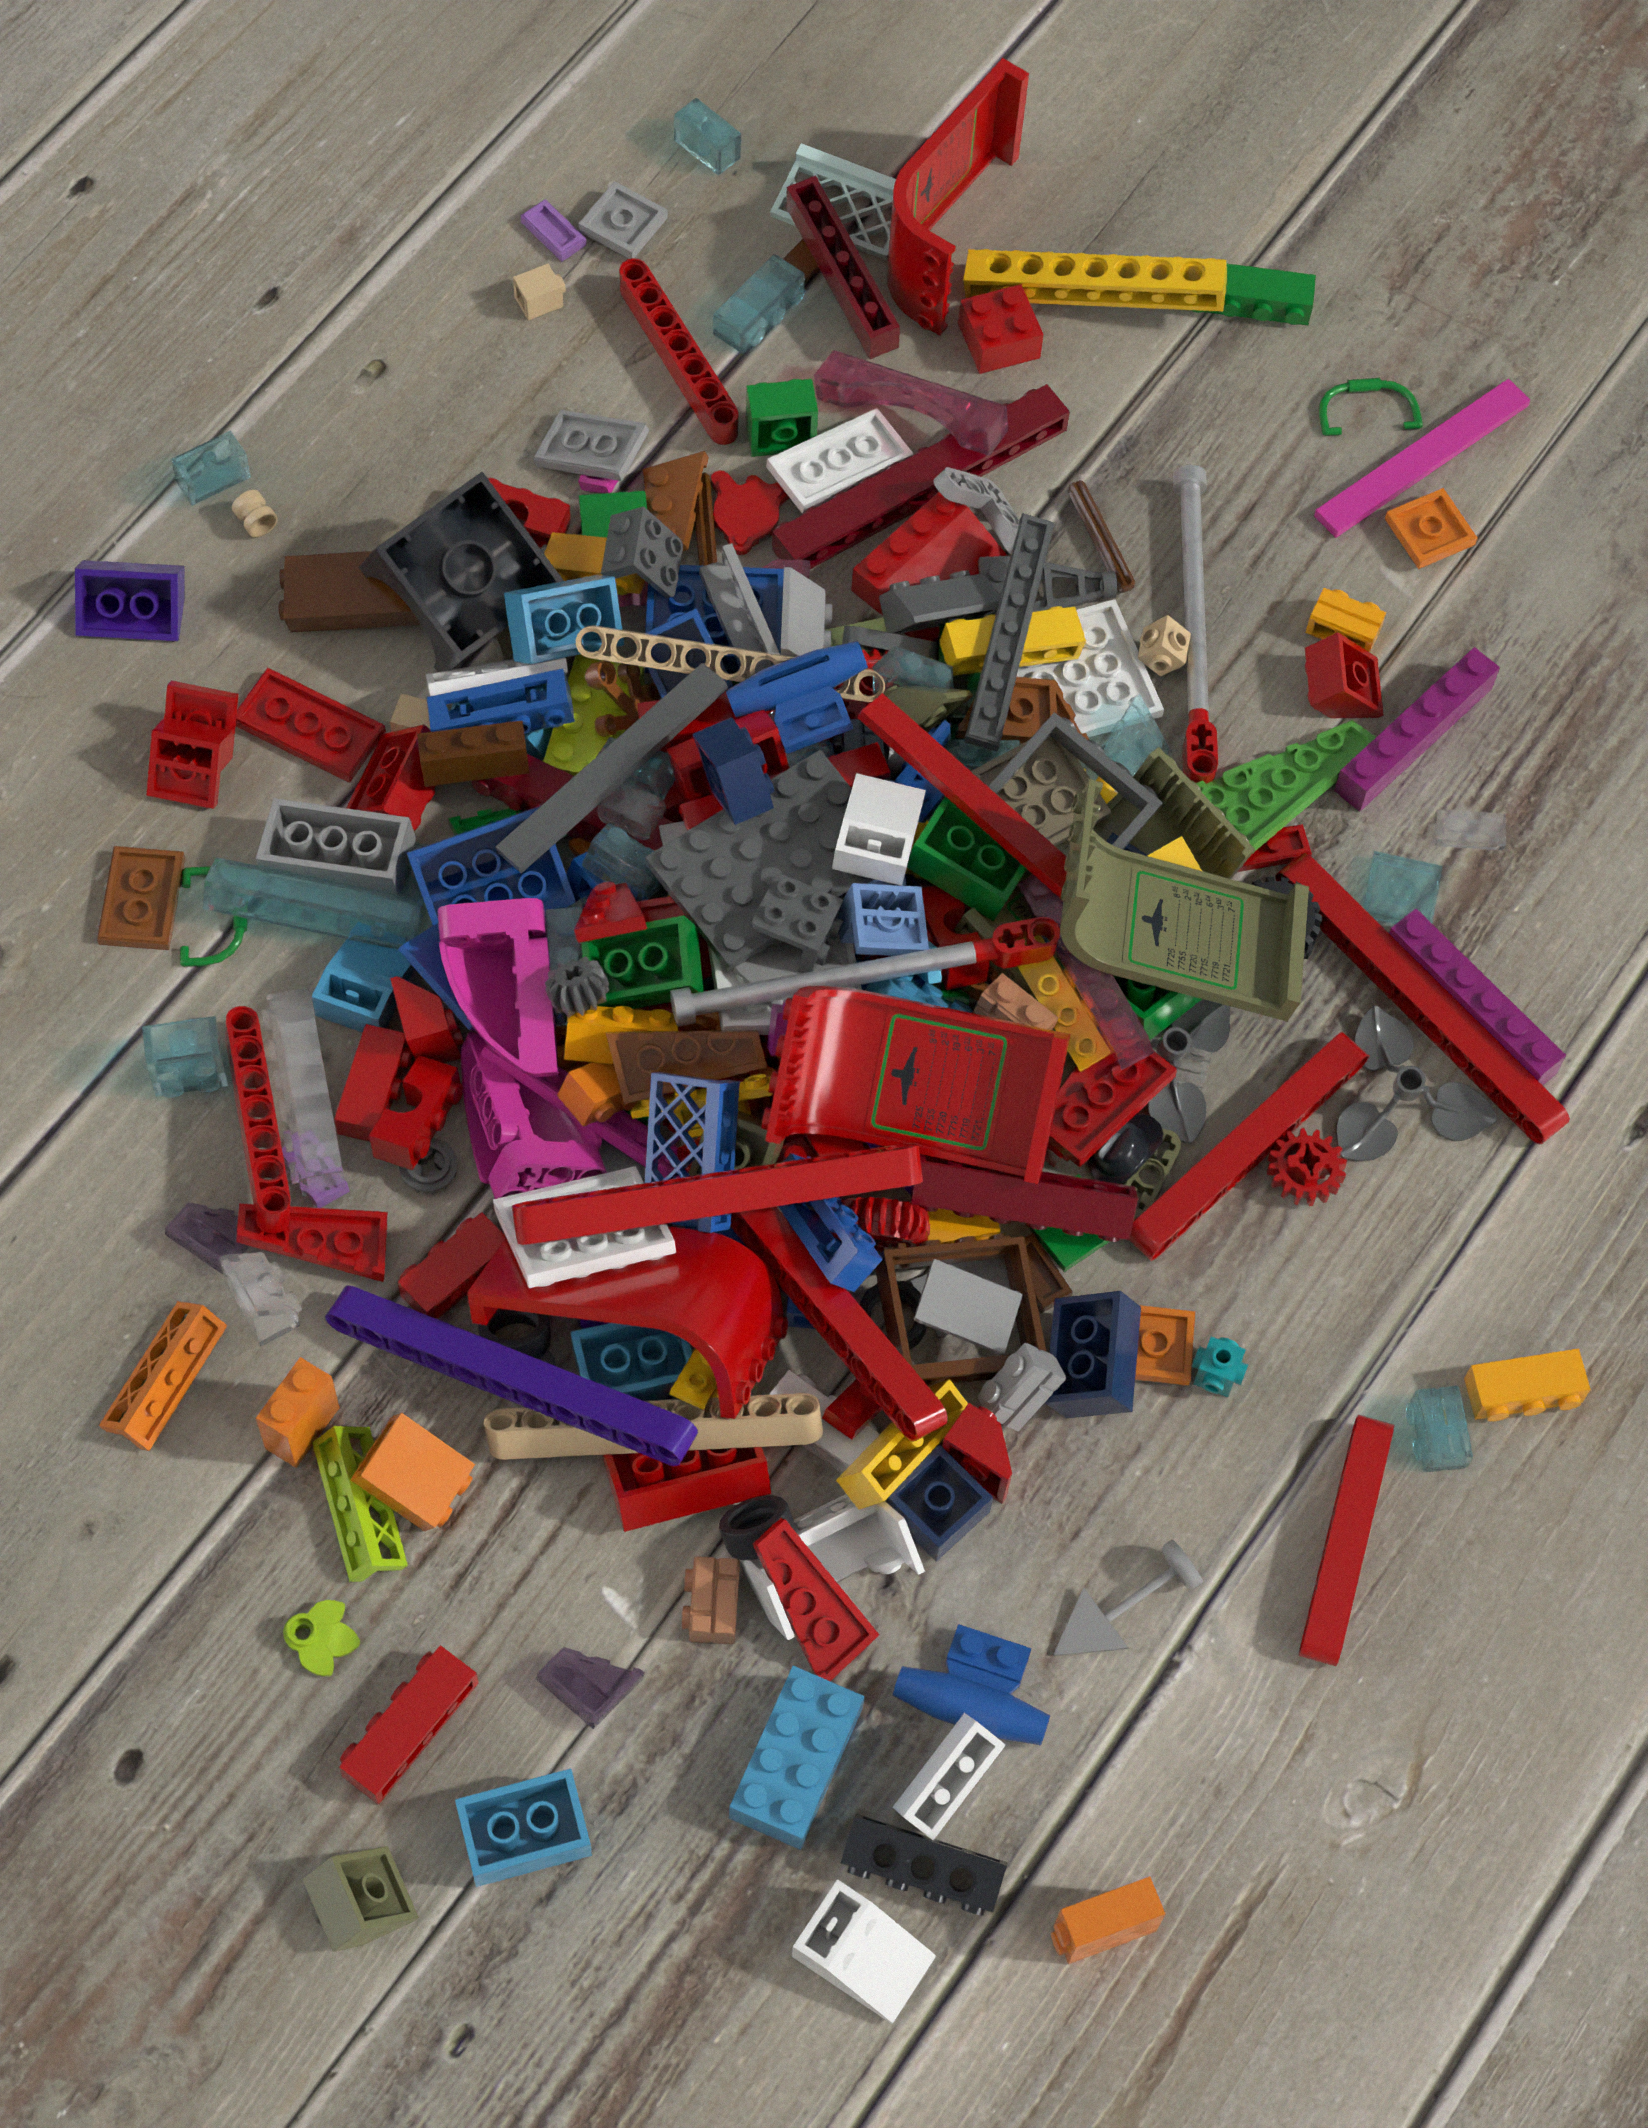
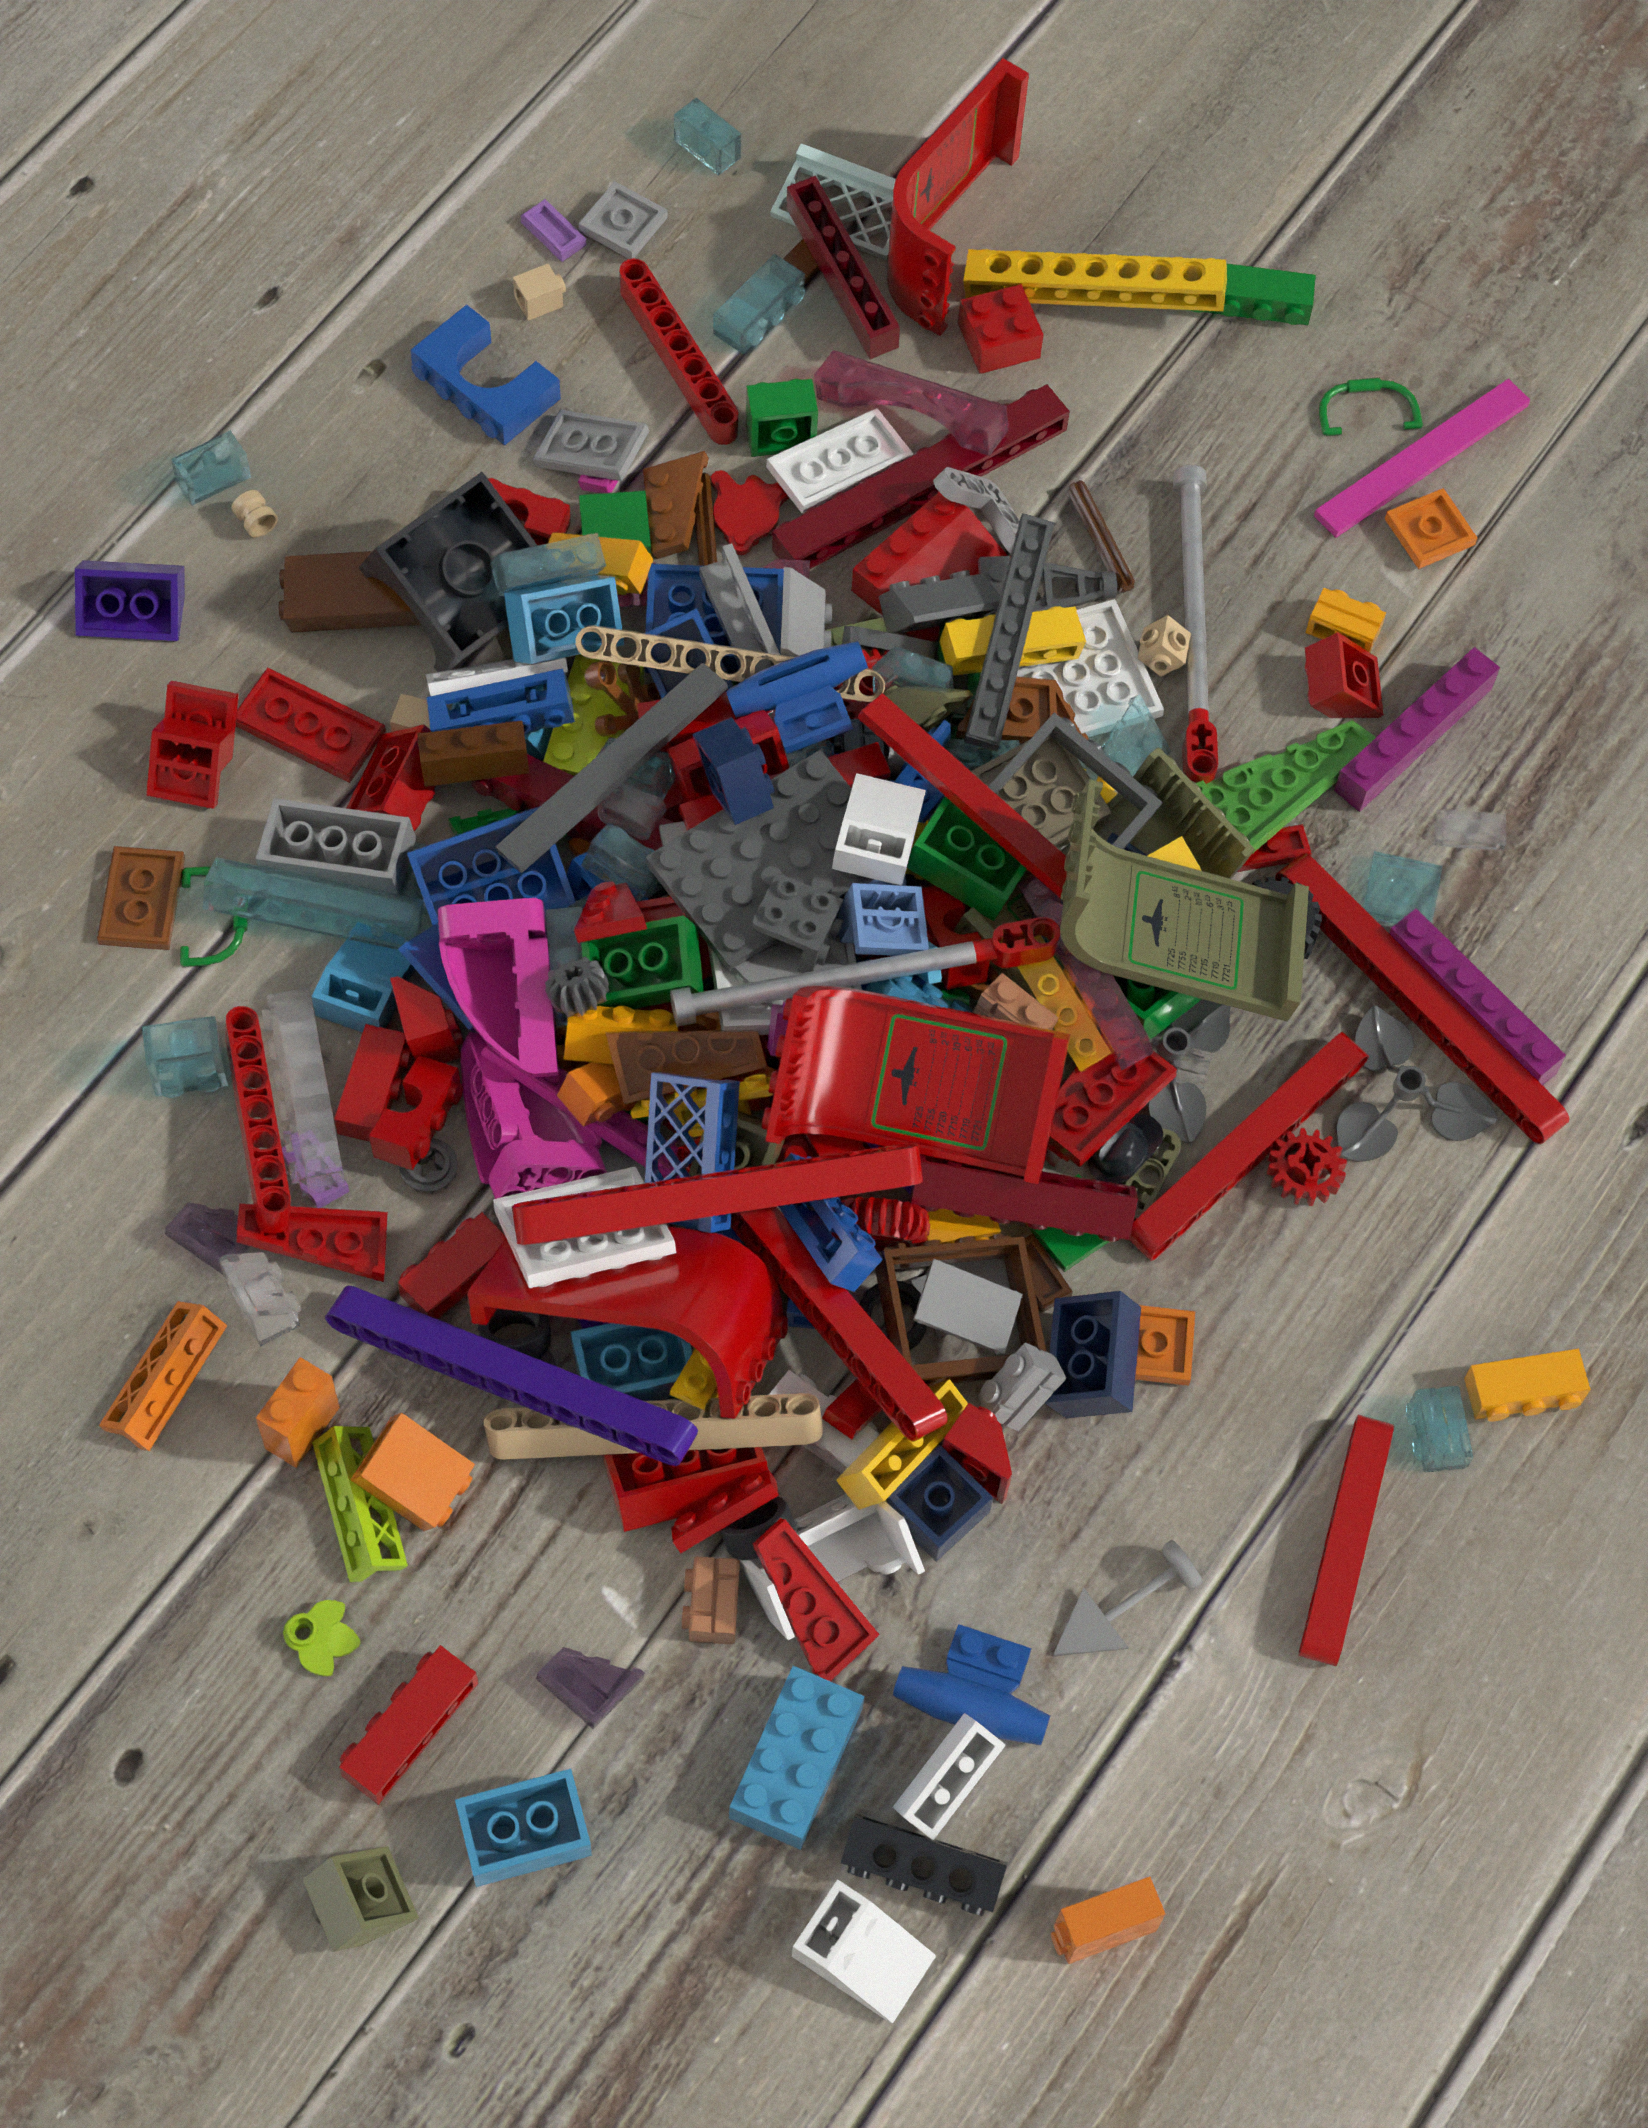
dark grey bracket [601,506,683,598] -> none
teal brick [1192,1336,1249,1397] -> none
none -> blue arch [410,304,561,445]
none -> clear light blue brick [490,533,606,596]
none -> red plate [671,1469,779,1554]

